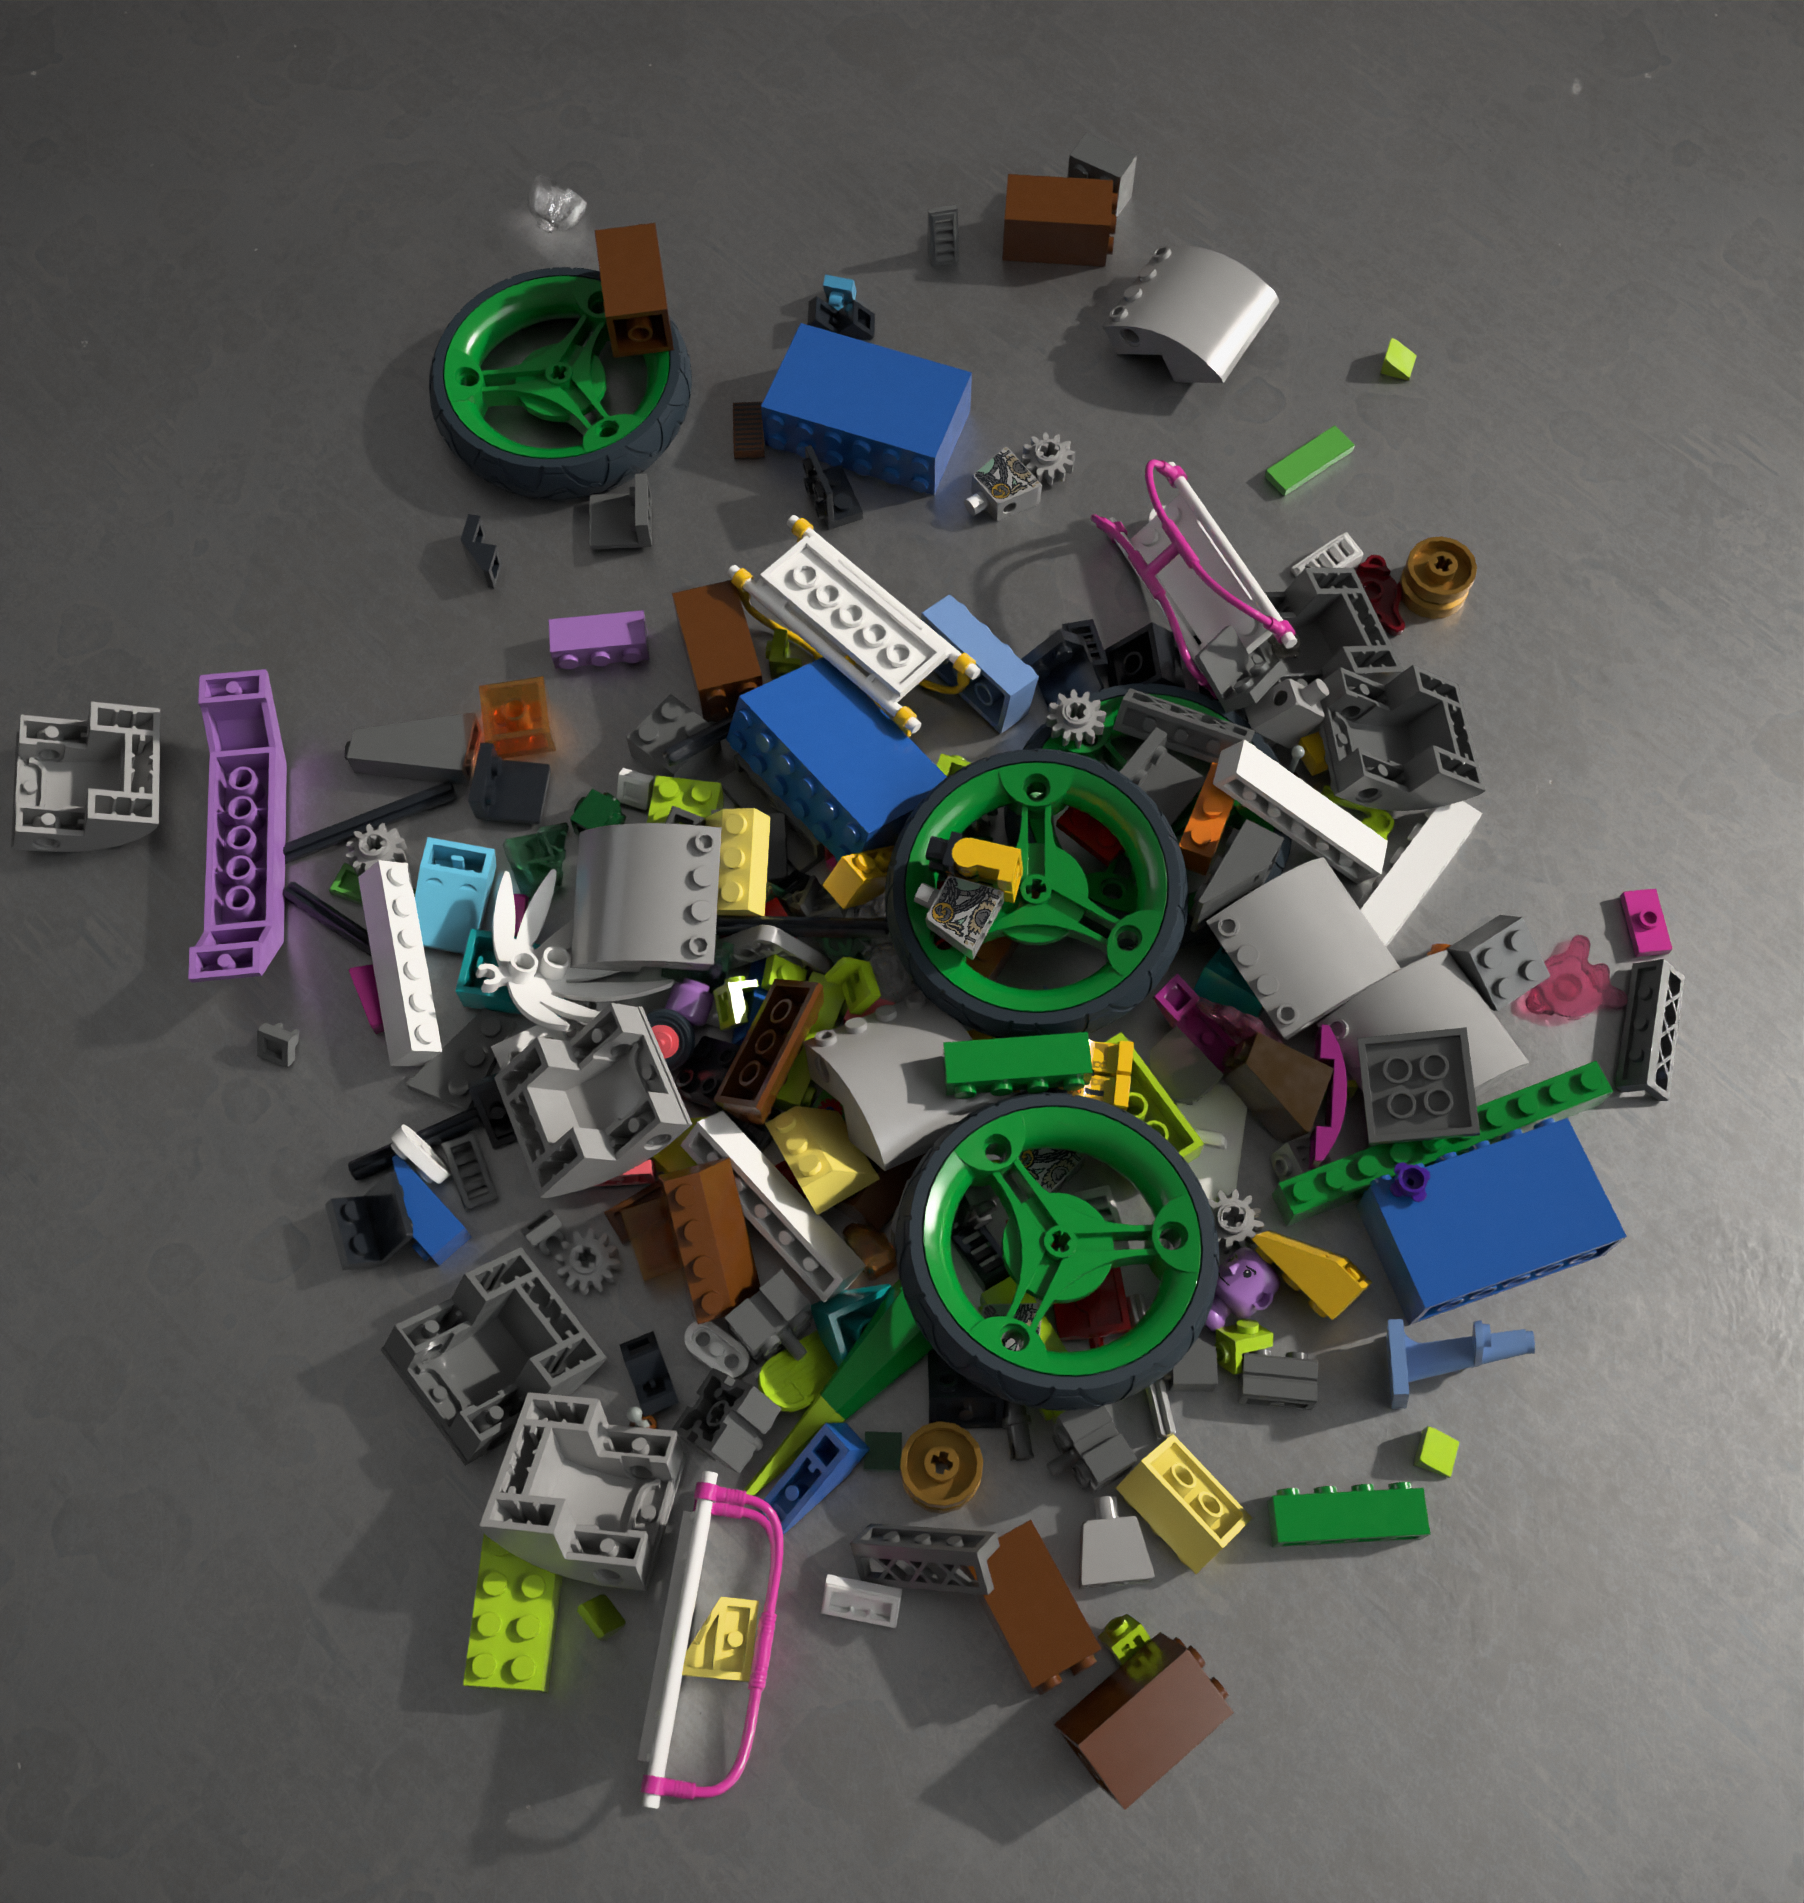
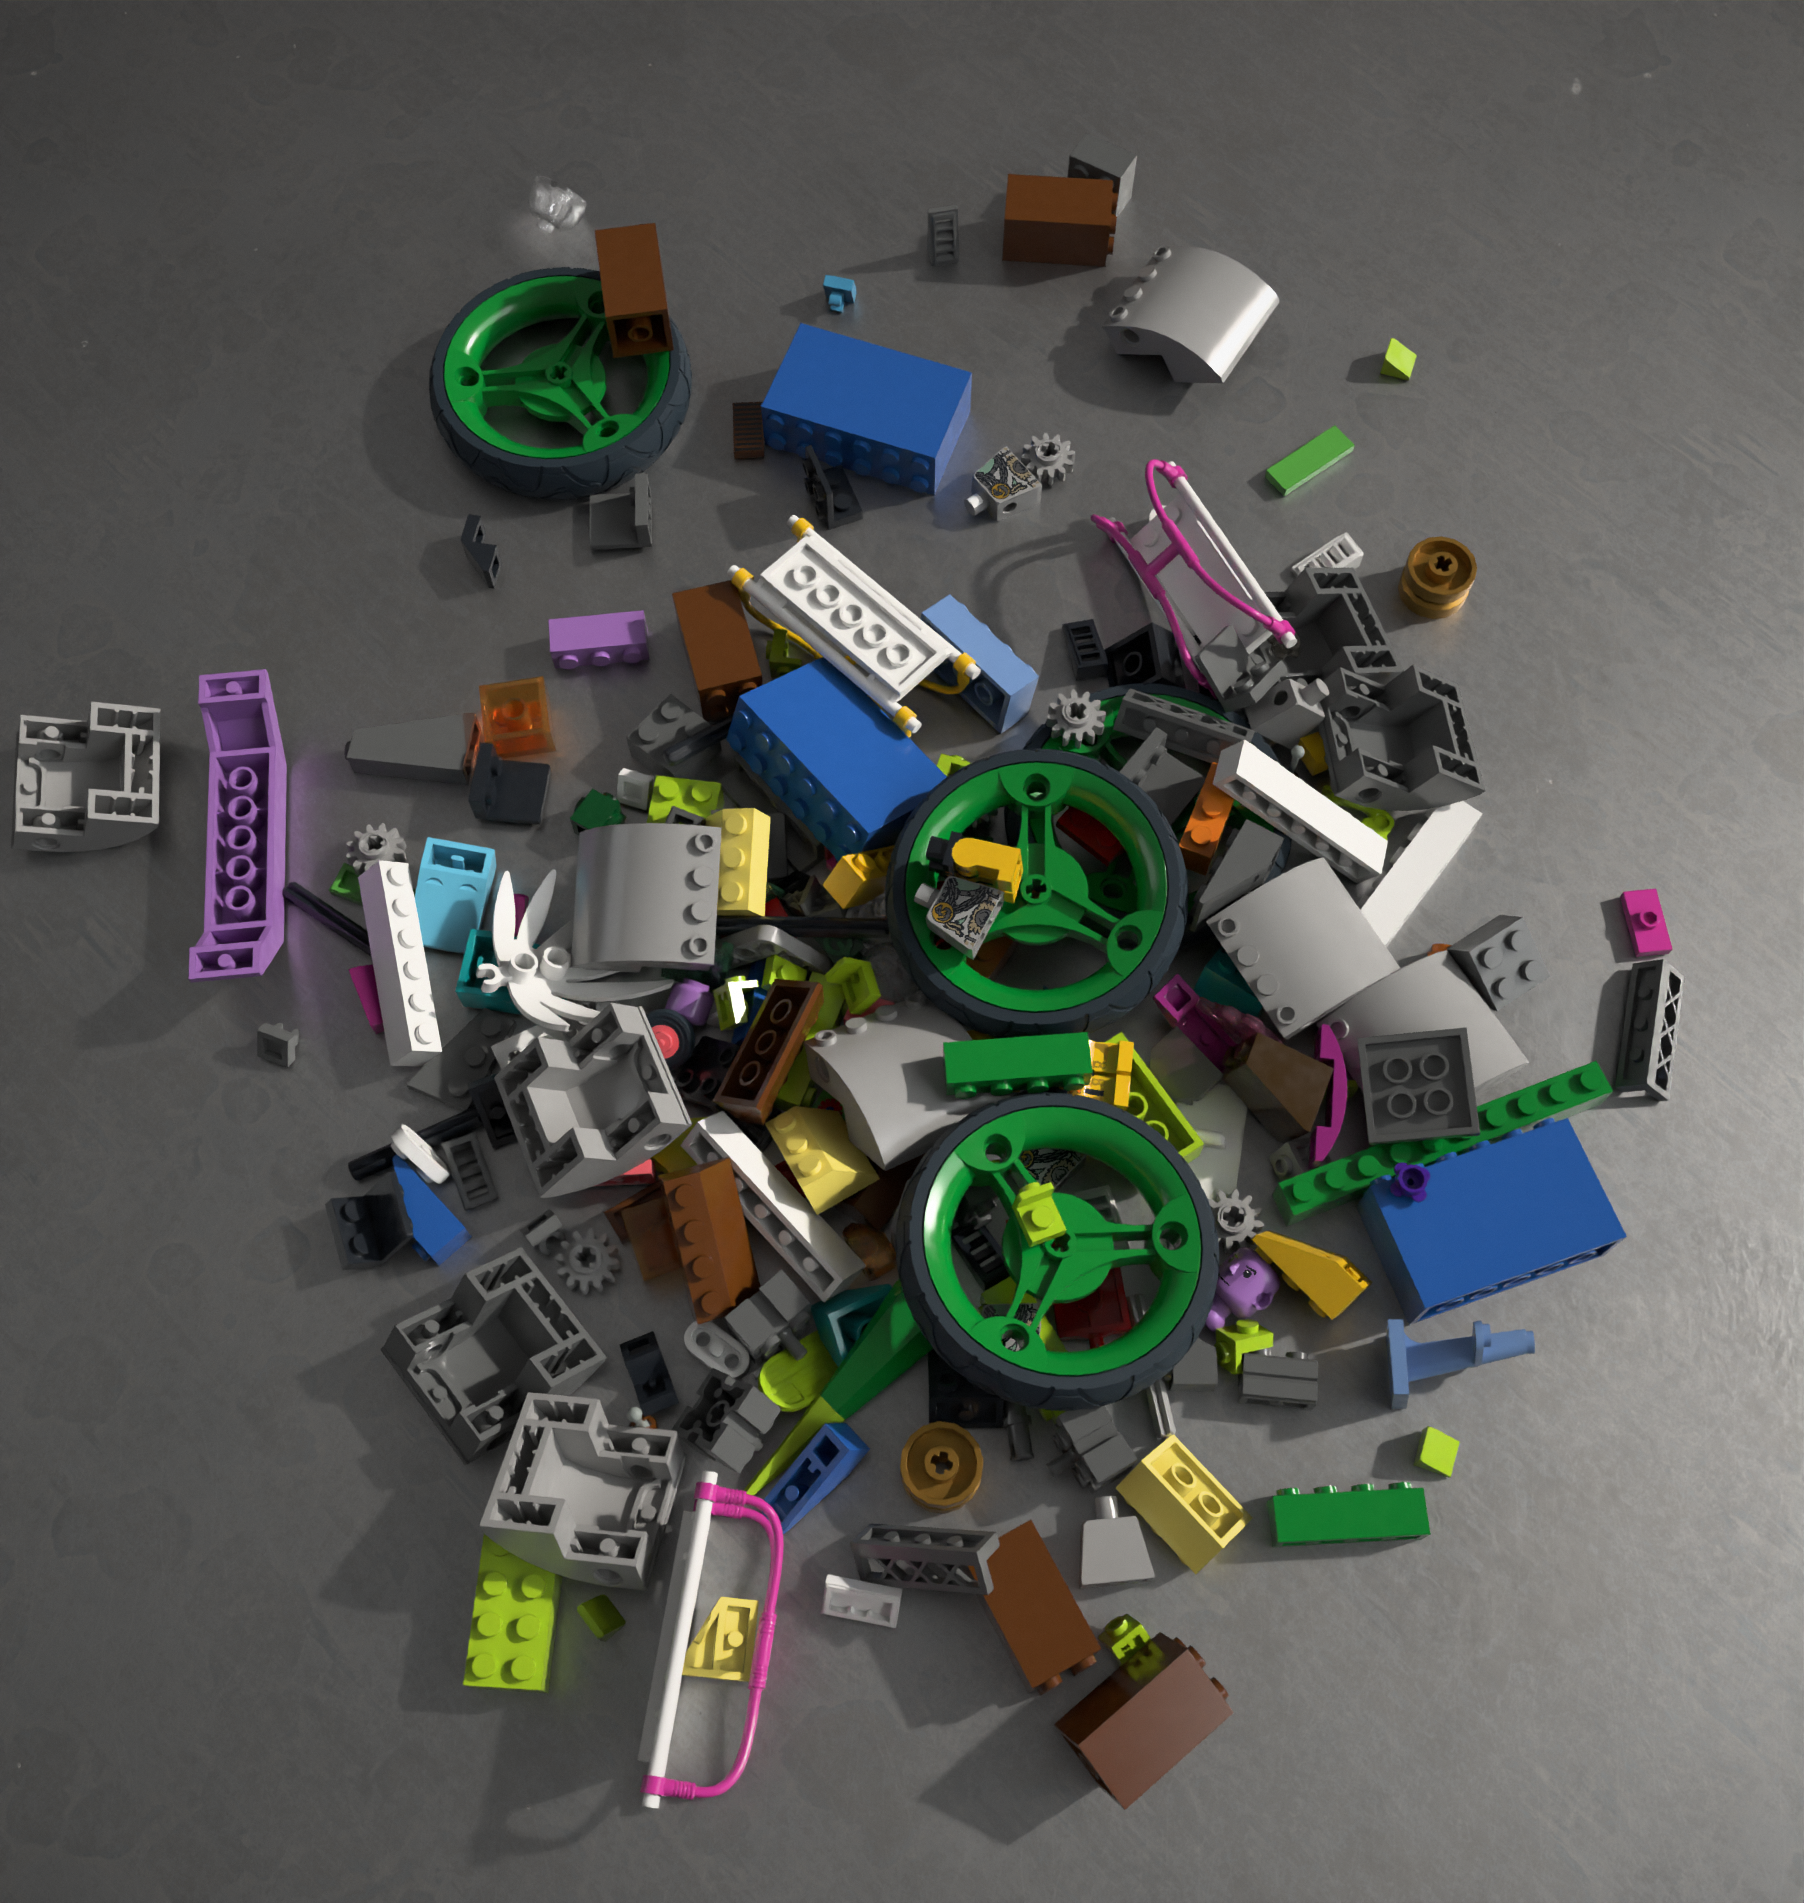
black axle [283,781,457,864] -> none
clear green slope [502,822,569,902] -> none
black slope [807,296,875,340] -> none
clear green tile [864,1431,902,1472] -> none
black bracket [1021,629,1105,709] -> none
dark red tile [1355,555,1405,636] -> none
clear pink tile [1526,935,1628,1021] -> none
none -> lime bracket [1012,1182,1067,1247]

